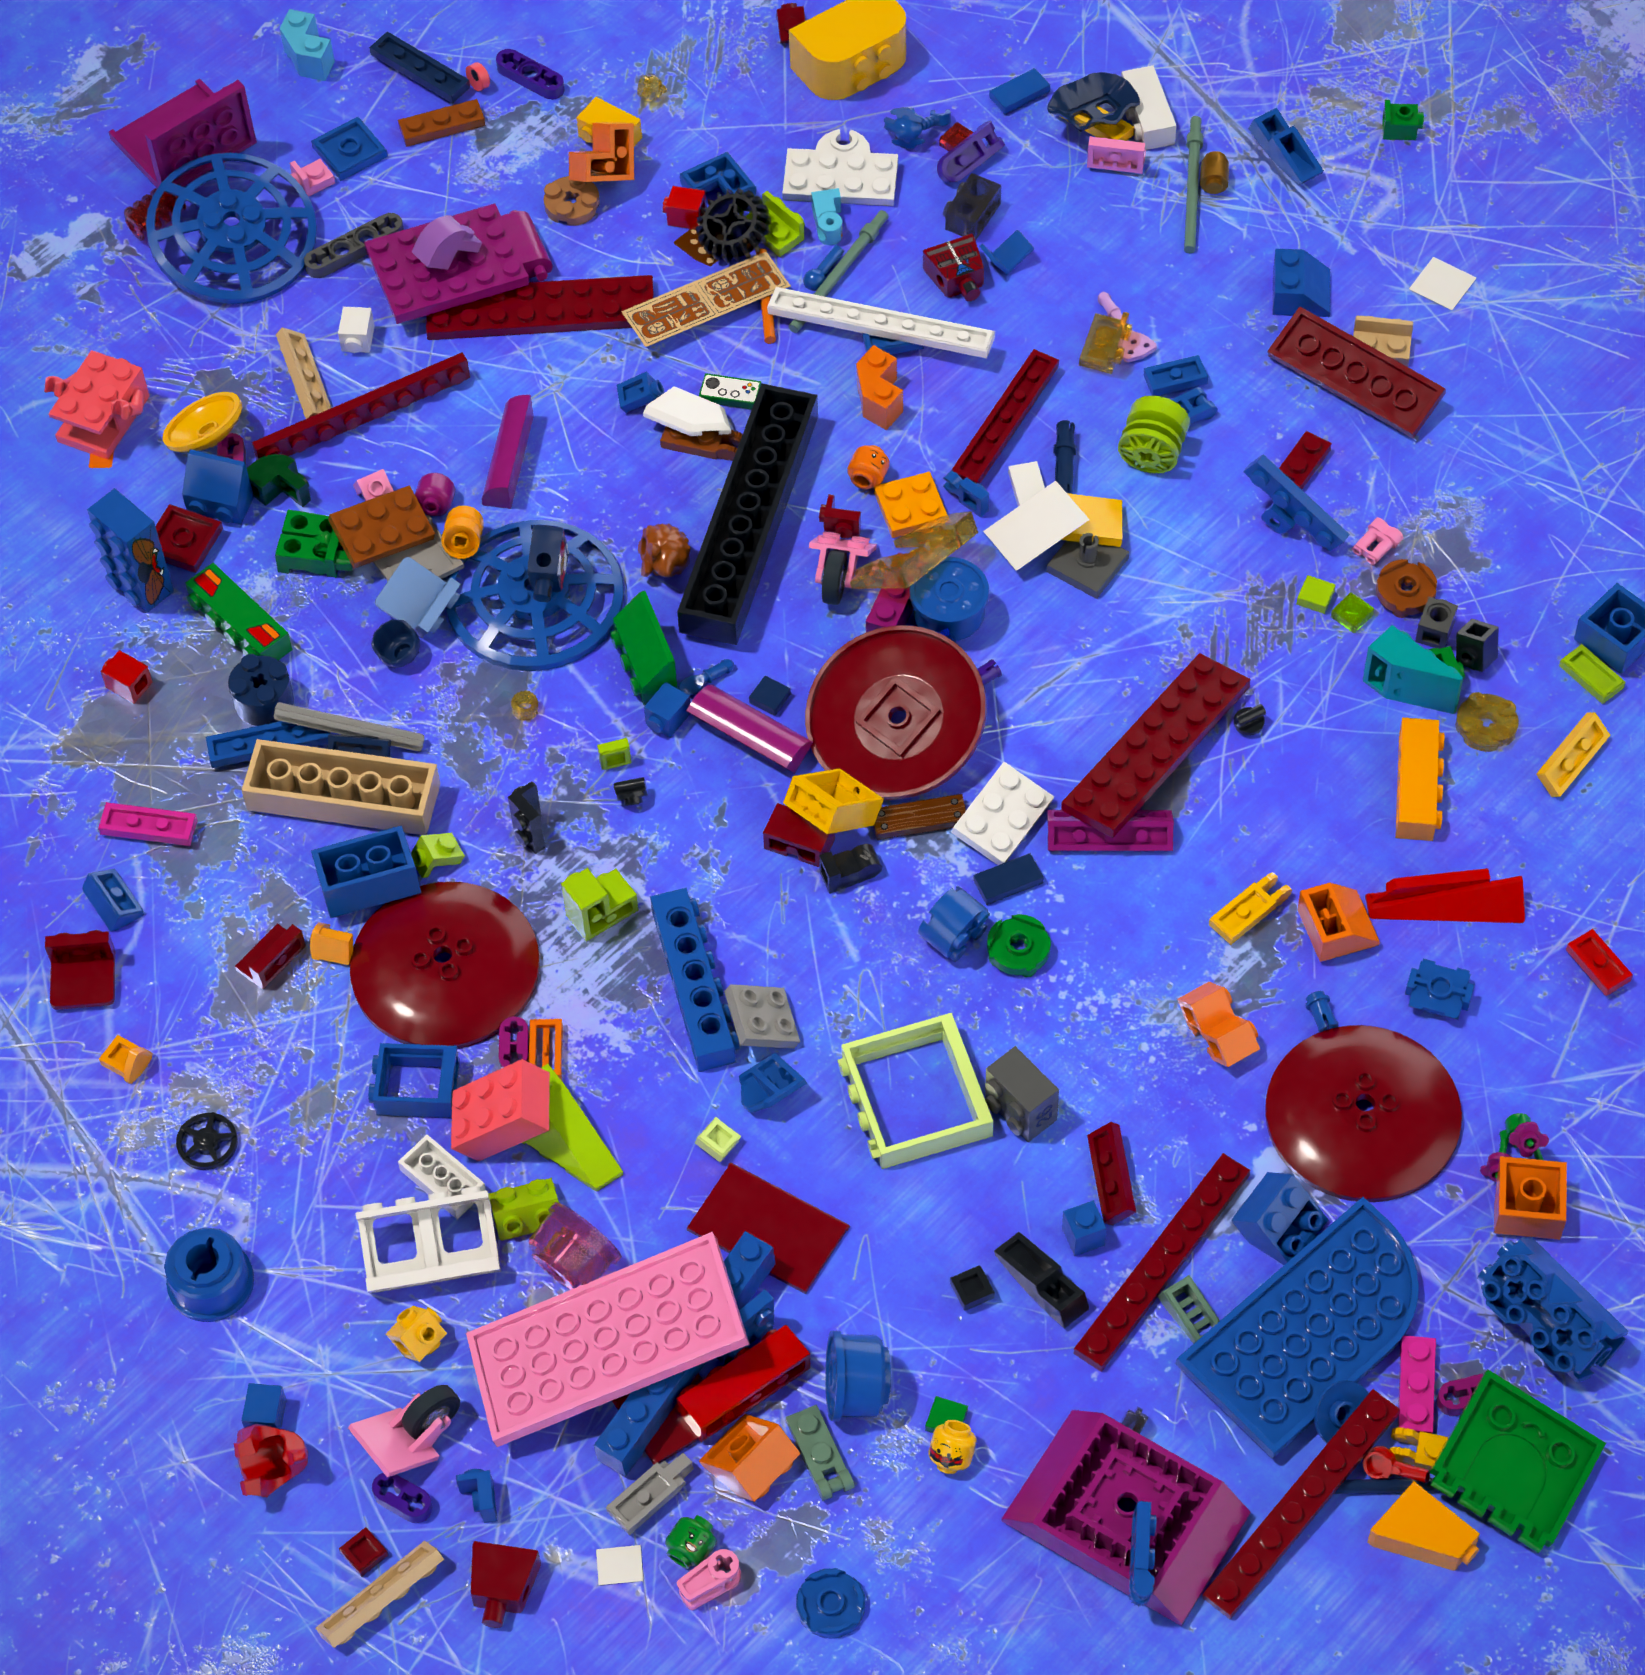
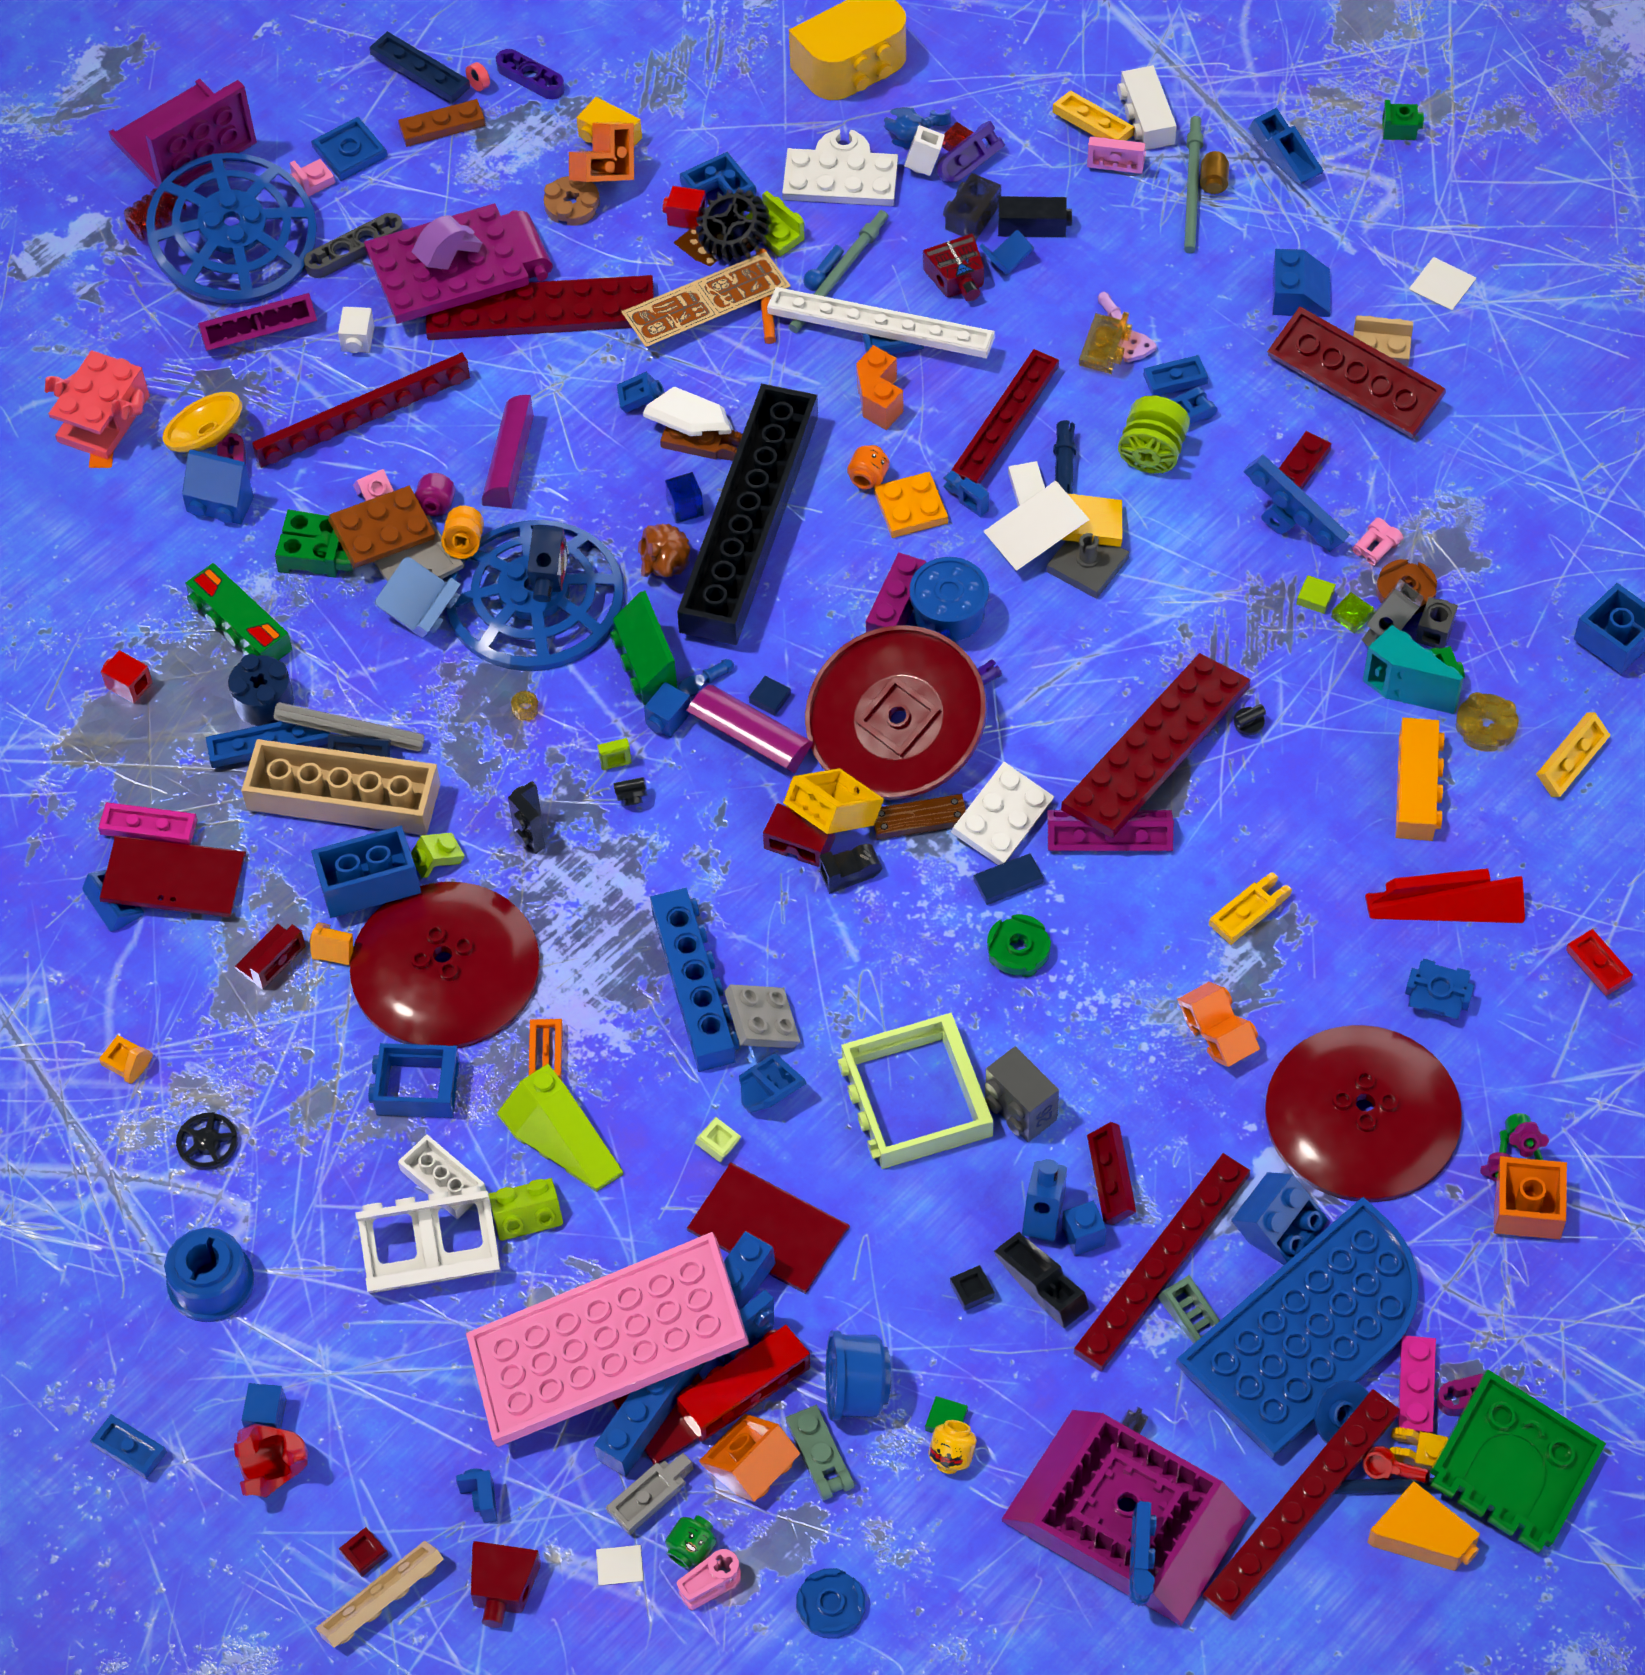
dark red bracket [45,930,115,1010] -> none
blue brick [87,488,174,613] -> none
dark red plate [156,504,223,573] -> none
dark green brick [247,454,311,507] -> none
tan plate [276,327,331,419] -> none
medium azure brick [280,9,335,81] -> none
bright pink plate [348,1385,460,1477] -> none
dark blue hair [371,619,420,668] -> none
dark purple beam [372,1473,432,1523] -> none
yellow brick [386,1306,447,1362] -> none
coral brick [451,1059,550,1161] -> none
magenta beam [499,1016,529,1068] -> none
clear pink wheel [529,1202,622,1290] -> none
lime brick [561,868,639,942] -> none
clear yellow plate [637,73,667,101] -> none
tile [699,373,761,410] -> none
dark red bracket [776,3,805,44] -> none
plate [809,532,877,605] -> none
medium azure leg [811,188,843,245] -> none
dark red bracket [819,494,861,538] -> none
clear yellow wedge [850,511,979,589] -> none
blue brick [918,885,990,962] -> none
blue tile [989,68,1050,114] -> none
dark blue piece [1047,72,1140,132] -> none
orange slope [1297,882,1380,962] -> none
blue pin [1305,991,1339,1033] -> none
black brick [1456,619,1499,672] -> none
blue brick [1477,1237,1628,1383] -> none
lime tile [1559,644,1626,704] -> none
none -> blue plate [90,1414,167,1479]
none -> dark red container [100,835,246,918]
none -> magenta brick [198,293,317,351]
none -> clear blue brick [665,472,704,523]
none -> white brick [904,125,945,176]
none -> black brick [998,196,1072,237]
none -> blue torso [1022,1159,1067,1241]
none -> dark grey torso [1362,579,1424,647]

